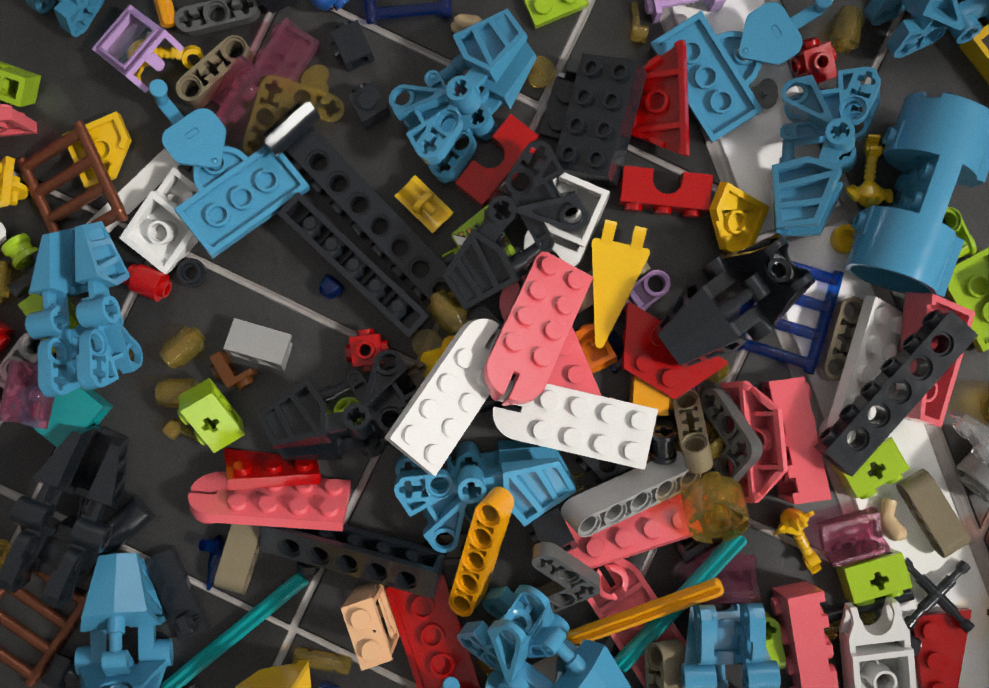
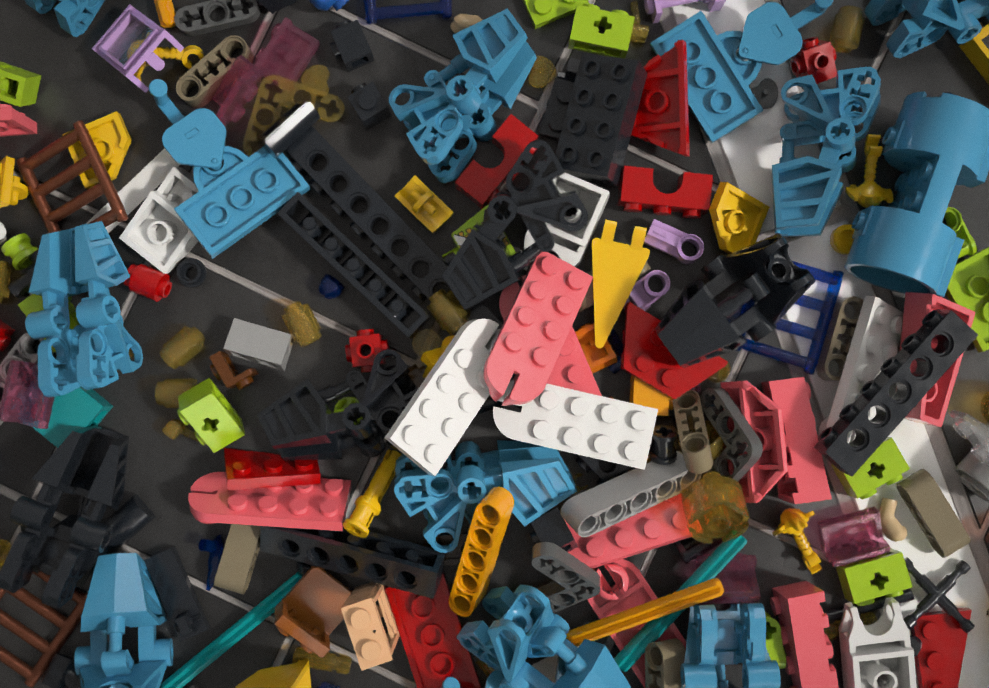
none -> dark orange bracket [274,566,352,658]
none -> clear yellow brick [282,301,322,347]
none -> yellow pin [343,449,401,538]
none -> lime brick [568,4,635,58]
none -> lavender piece [644,219,704,264]

